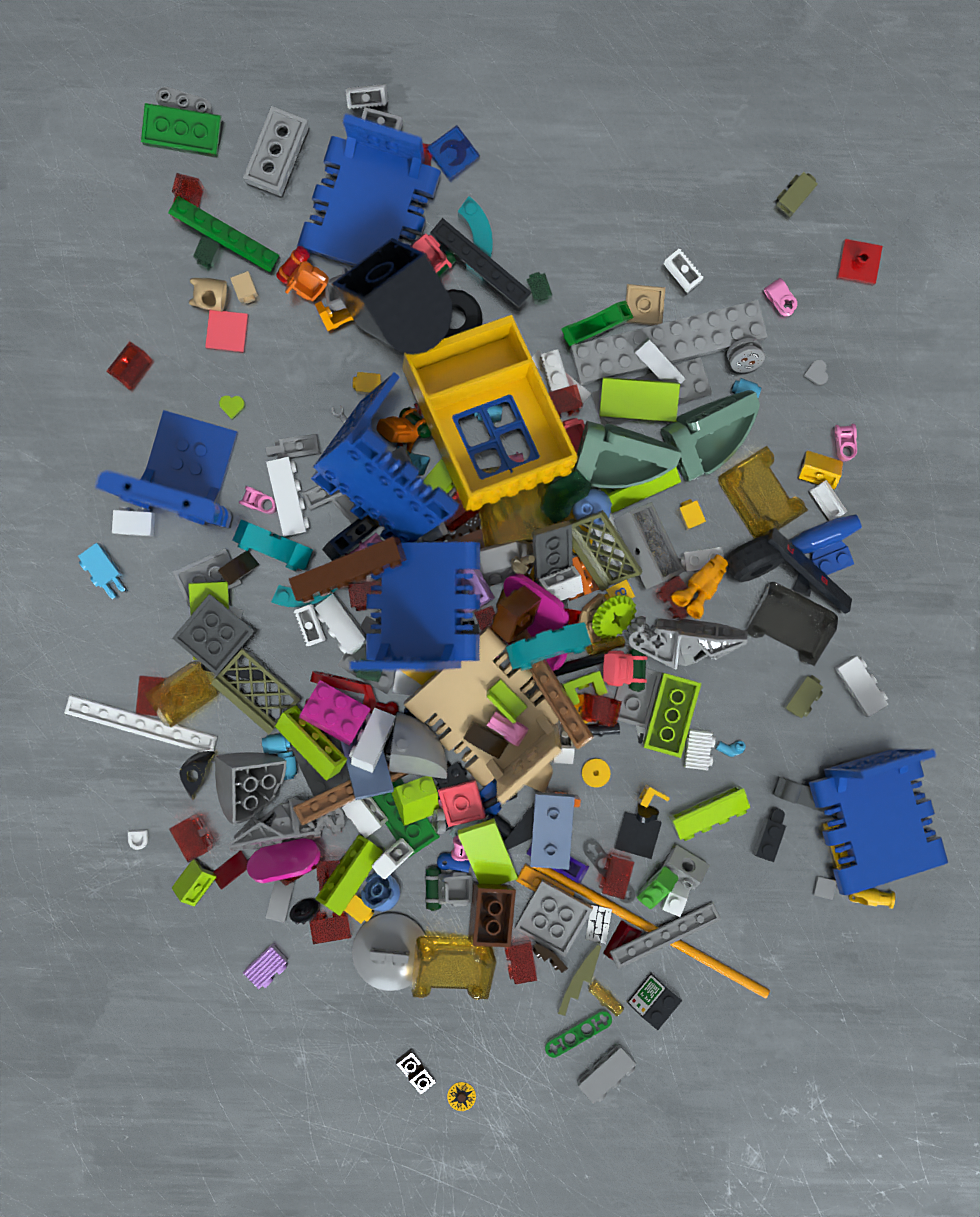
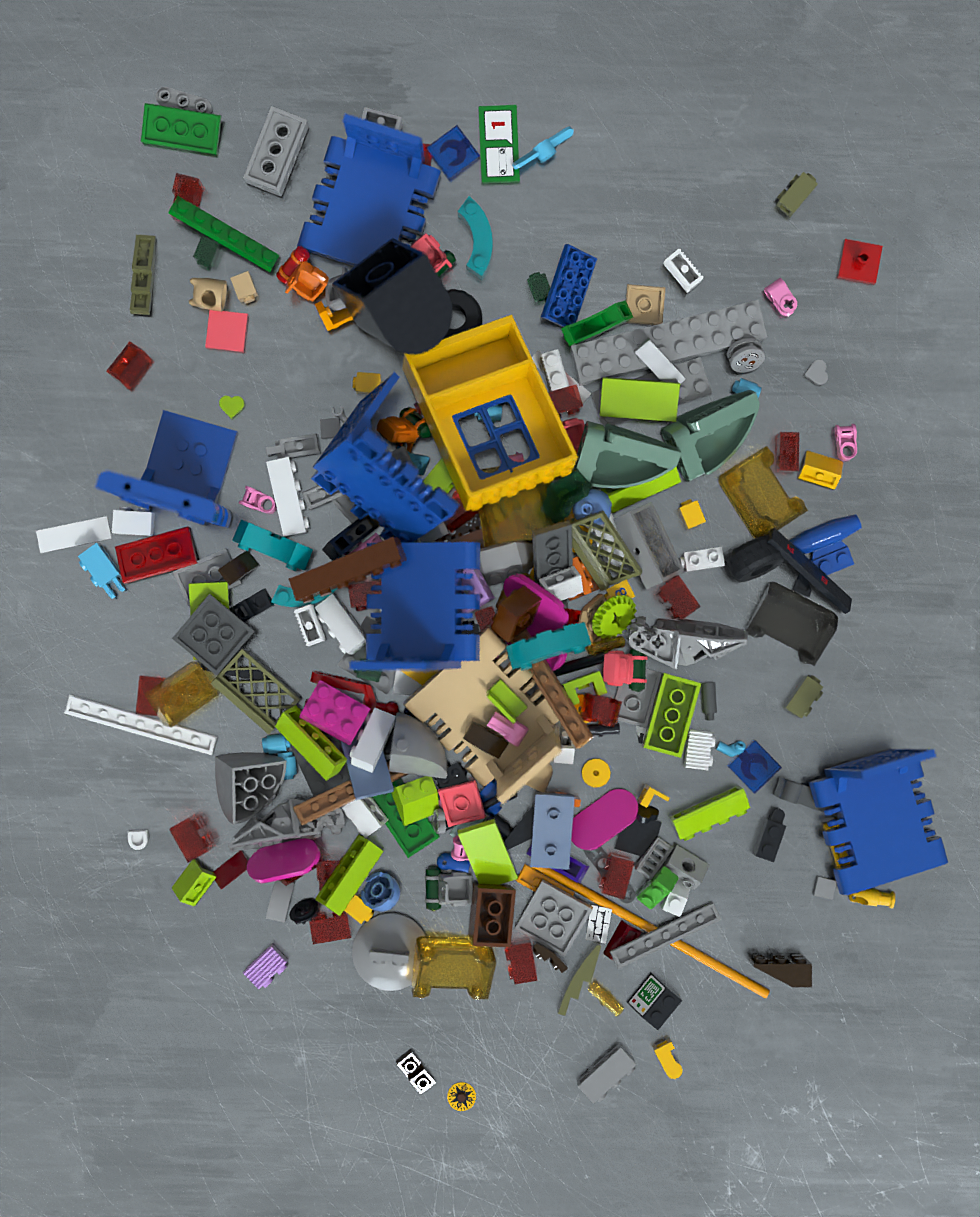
black piece [179,751,215,800] -> none
white brick [346,84,388,109] -> none
white brick [372,838,414,879] -> none
black tile [430,218,532,308] -> none
dark tan plate [511,555,535,574] -> none
green beam [545,1010,612,1058] -> none
light orange piece [672,554,728,619] -> none
white tile [810,480,848,521] -> none
white brick [835,656,888,717] -> none
none -> white sticker [36,516,112,553]
none -> red tile [115,526,198,584]
none -> olive slope [130,235,156,315]
none -> black slope [229,588,274,622]
none -> light grey tile [320,418,340,439]
none -> tile [478,105,520,184]
none -> medium azure piece [512,126,574,169]
none -> blue tile [541,244,597,327]
none -> dark pink tile [571,789,638,850]
none -> light grey slope [635,836,673,881]
none -> yellow leg [653,1038,682,1079]
none -> dark grey cylinder [701,682,717,721]
none -> clear blue tile [728,740,782,794]
none -> dark brown slope [748,954,812,987]
none -> clear red brick [776,432,799,473]

